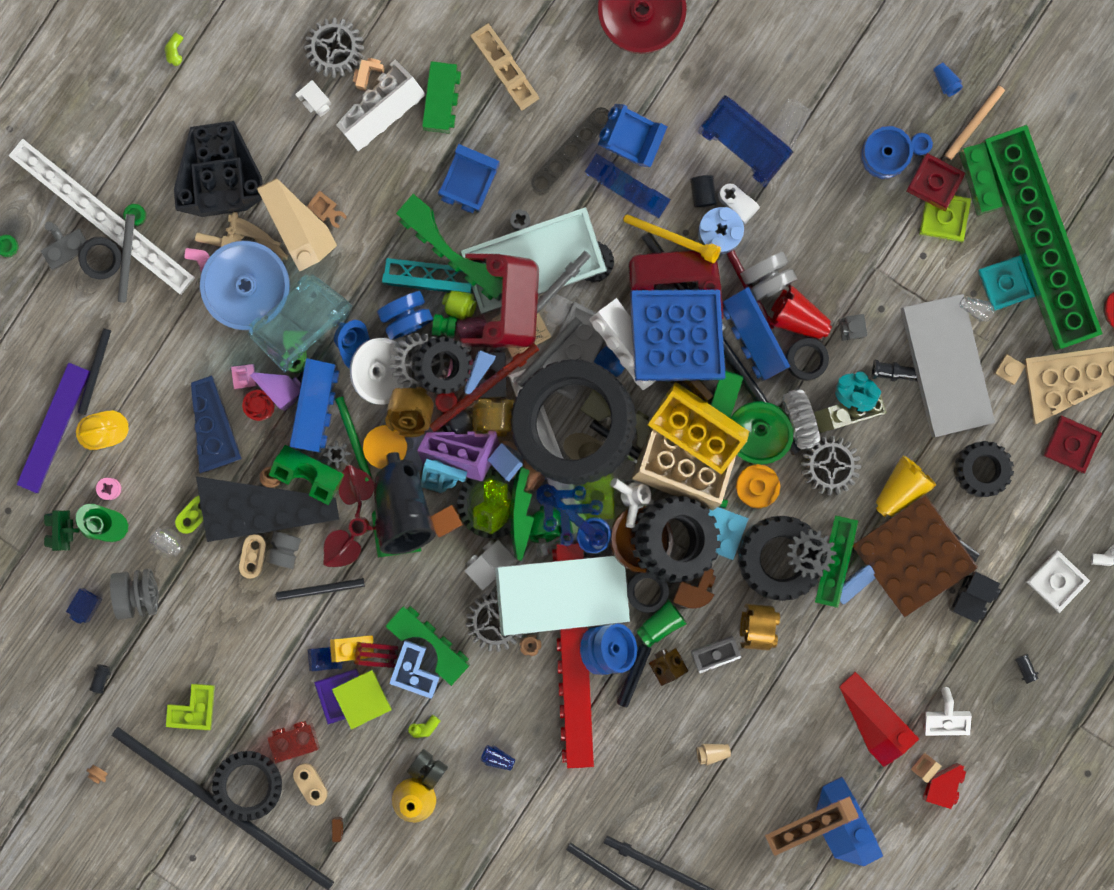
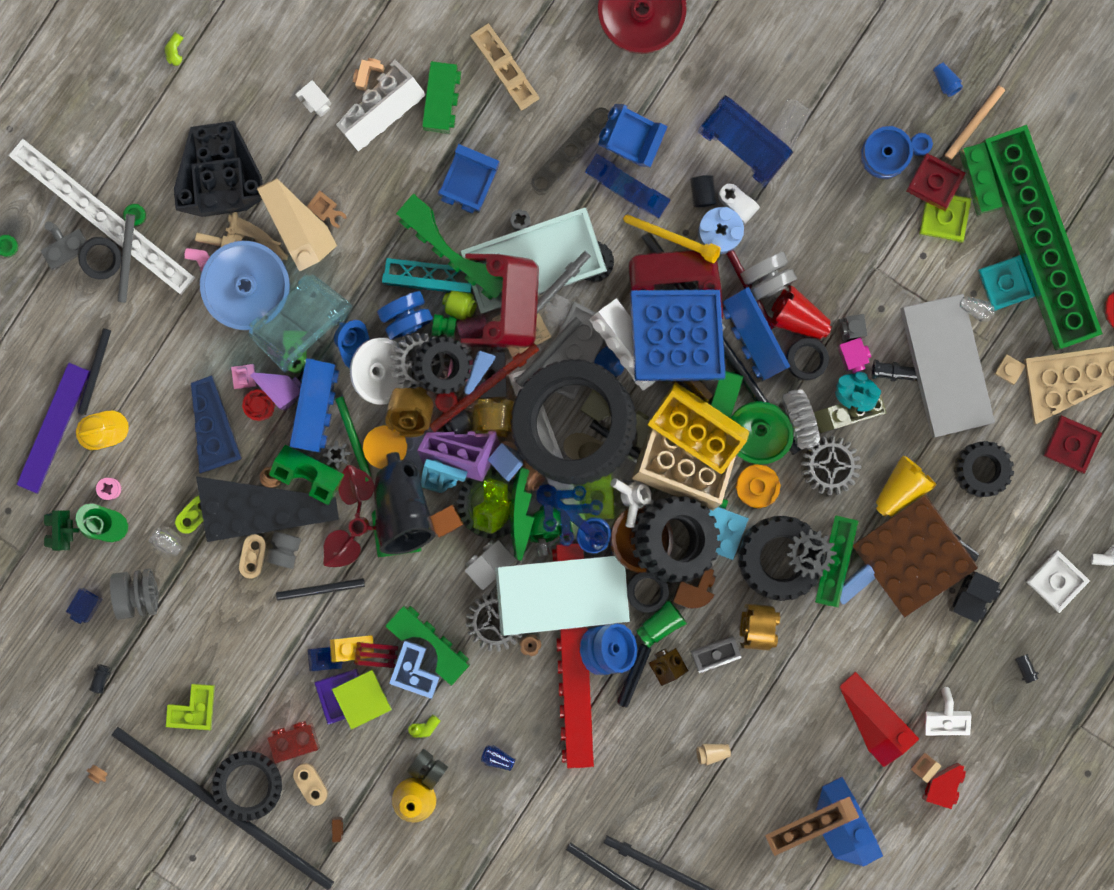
light grey gear [304,17,364,78] -> none
none -> dark pink brick [837,337,871,373]

